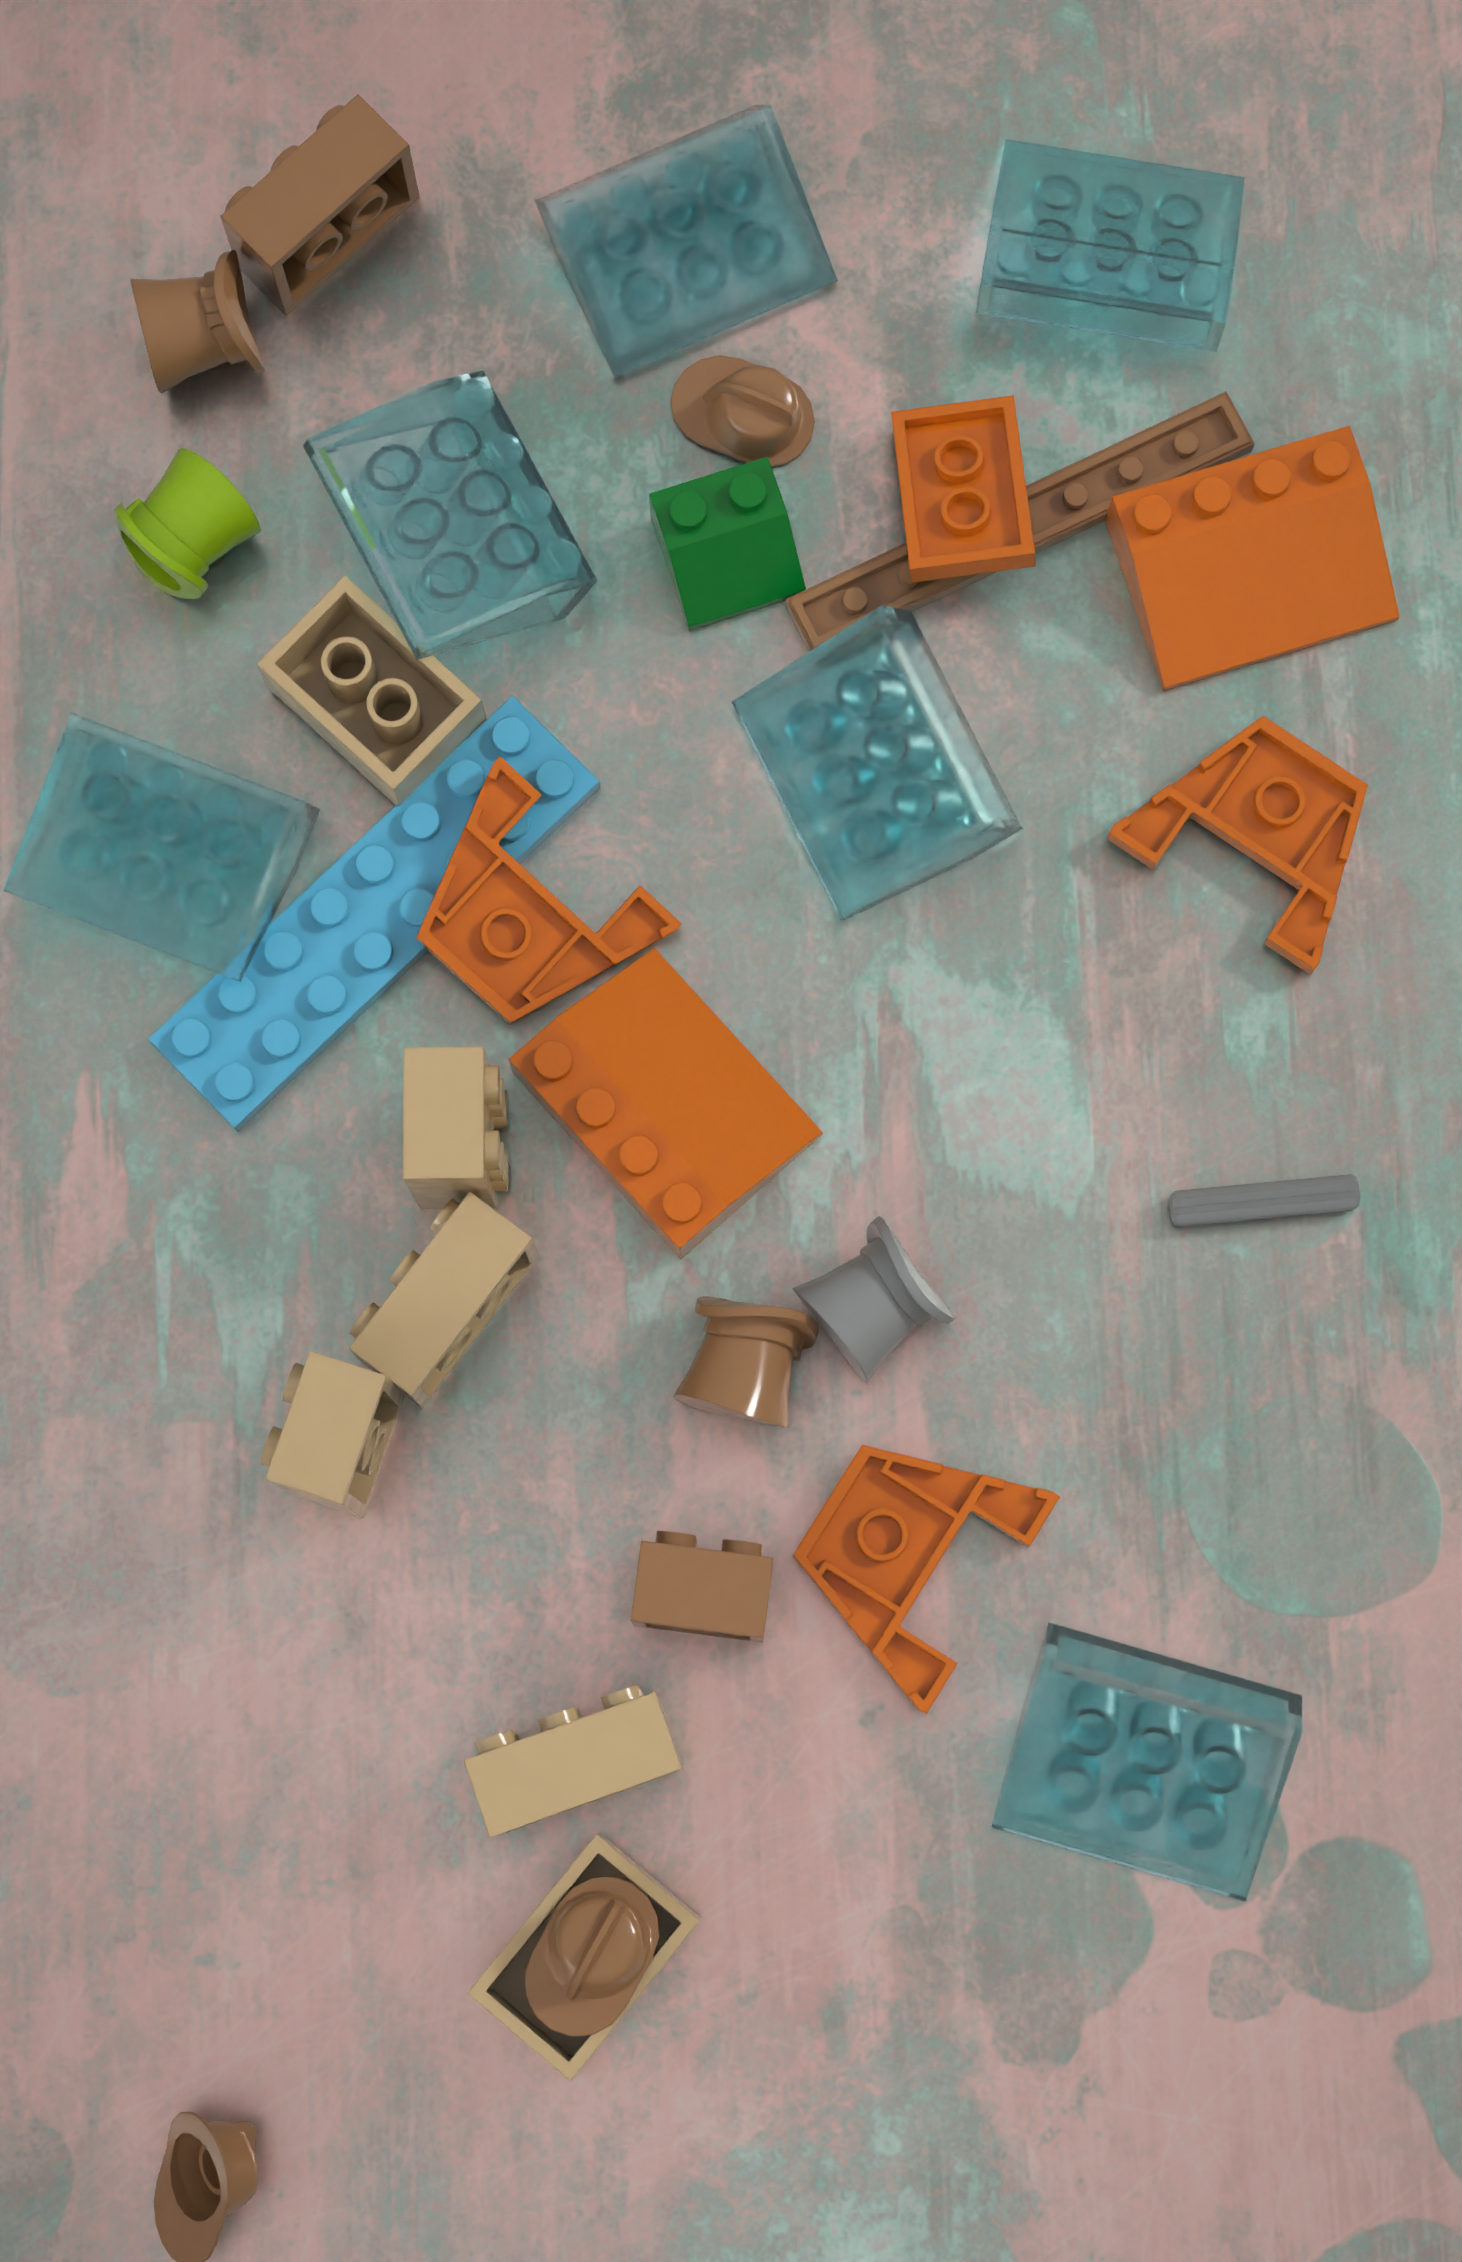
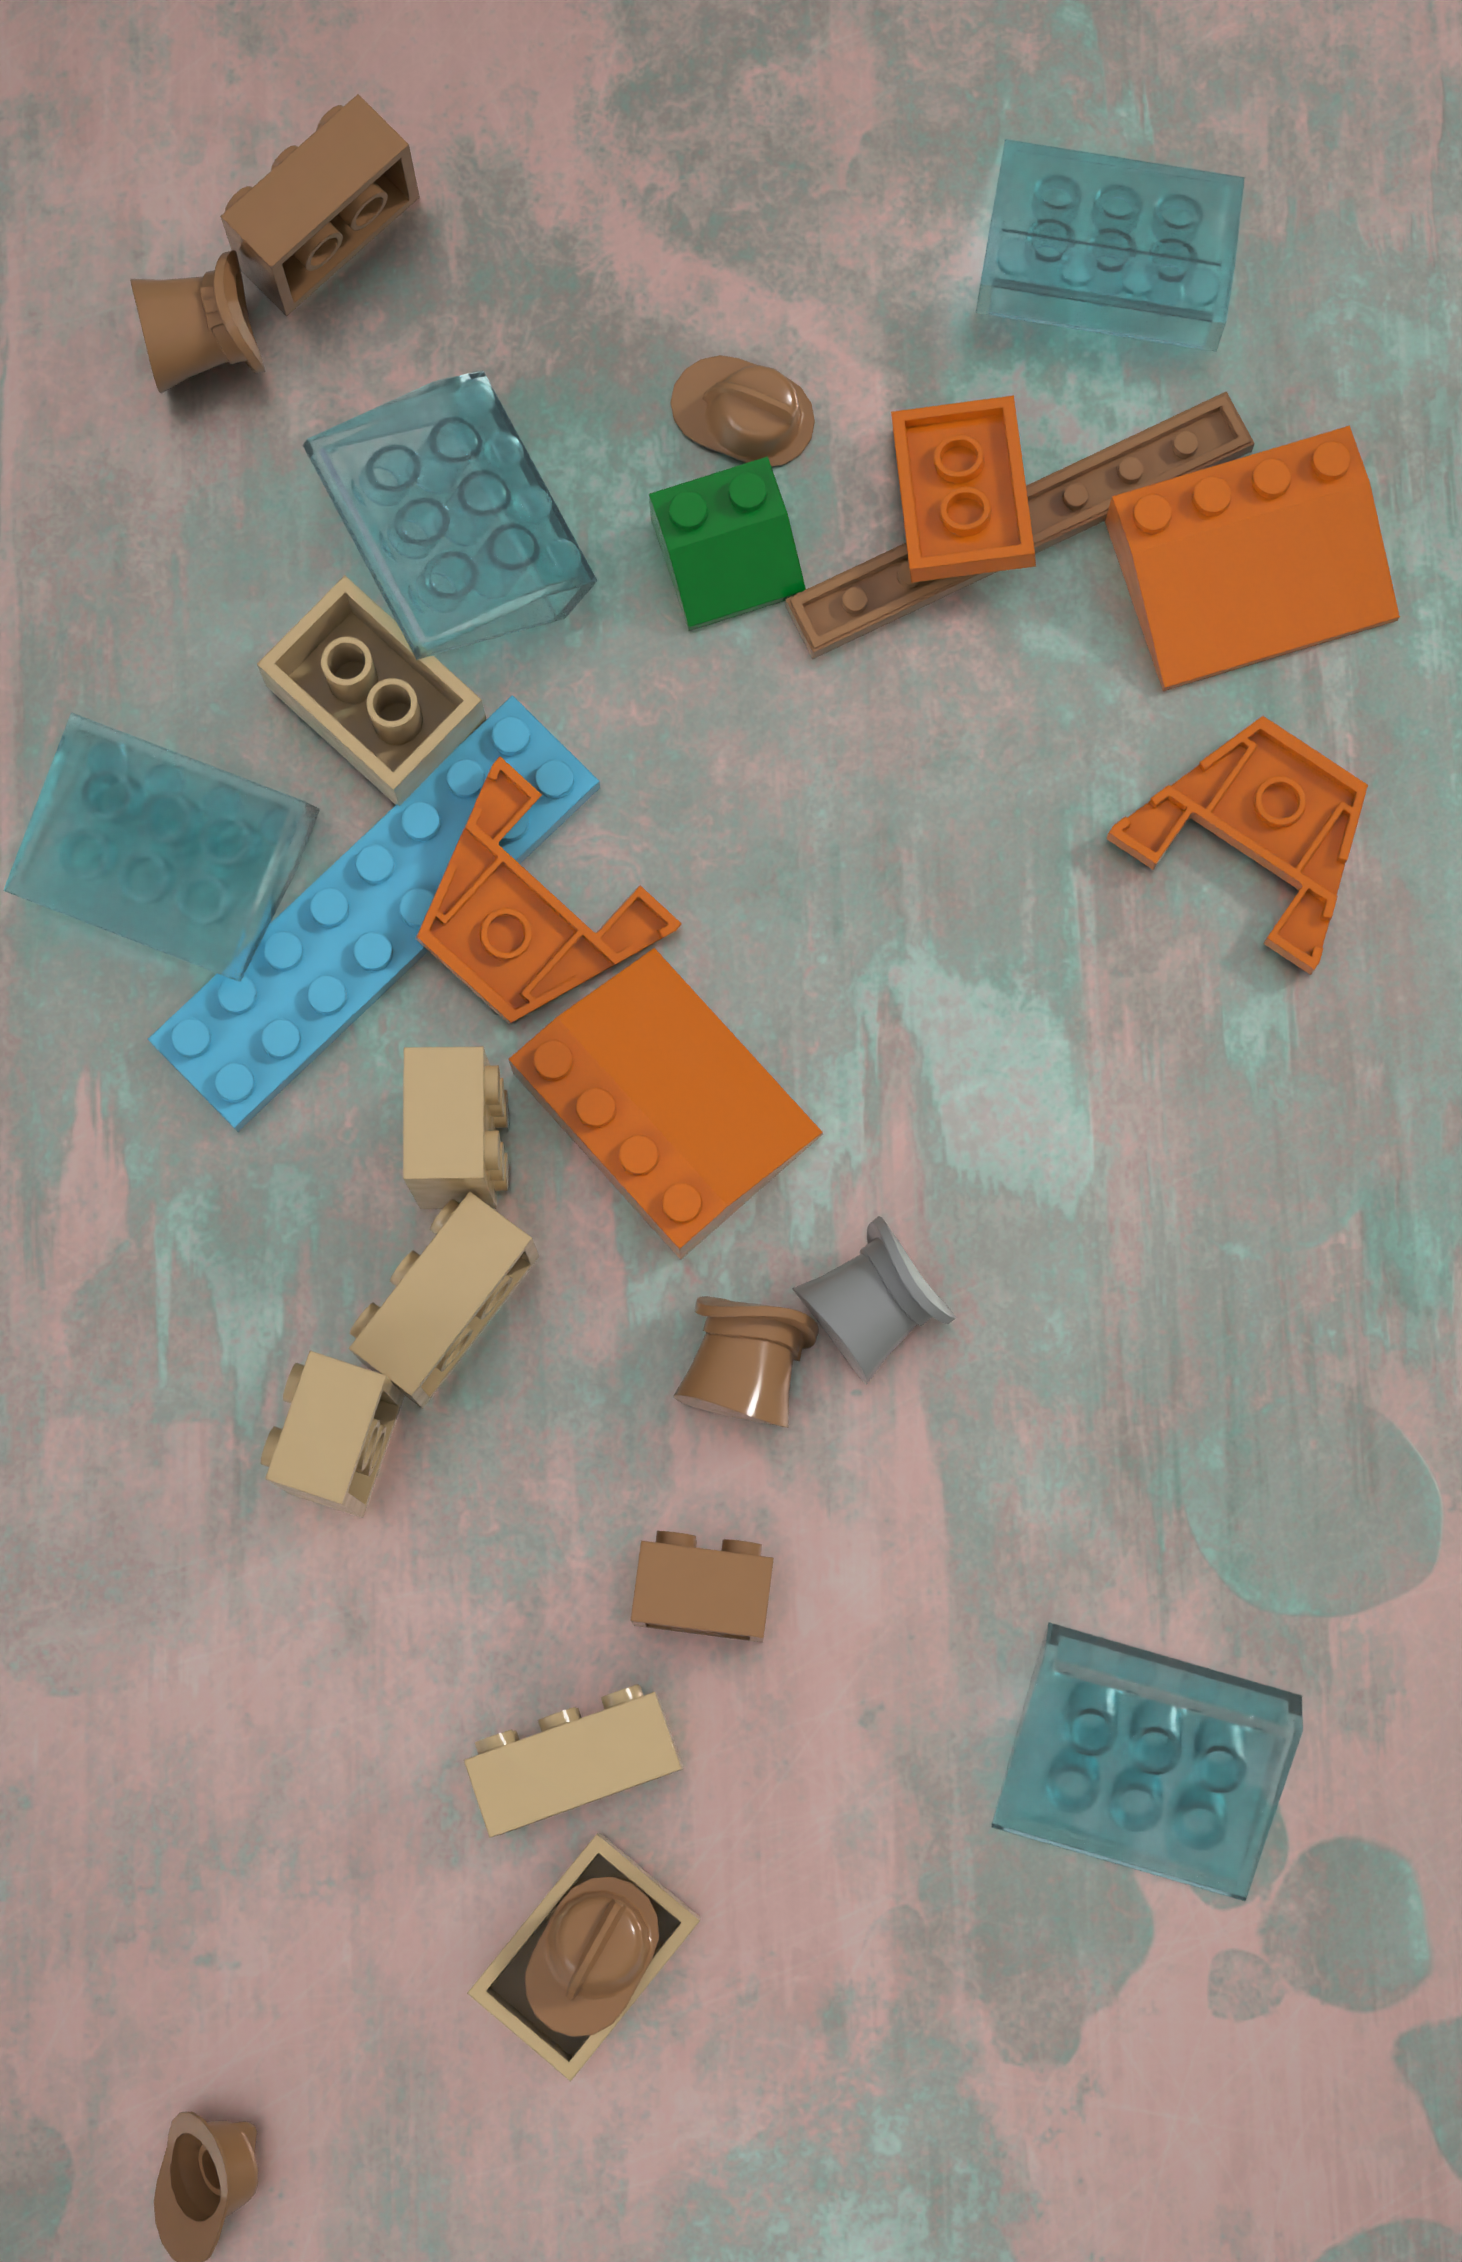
lime hat [114,448,261,599] -> none
clear light blue slope [535,104,838,378] -> none
clear light blue slope [732,605,1023,920] -> none
orange wing [793,1445,1060,1714] -> none
light grey axle [1169,1174,1360,1227] -> none

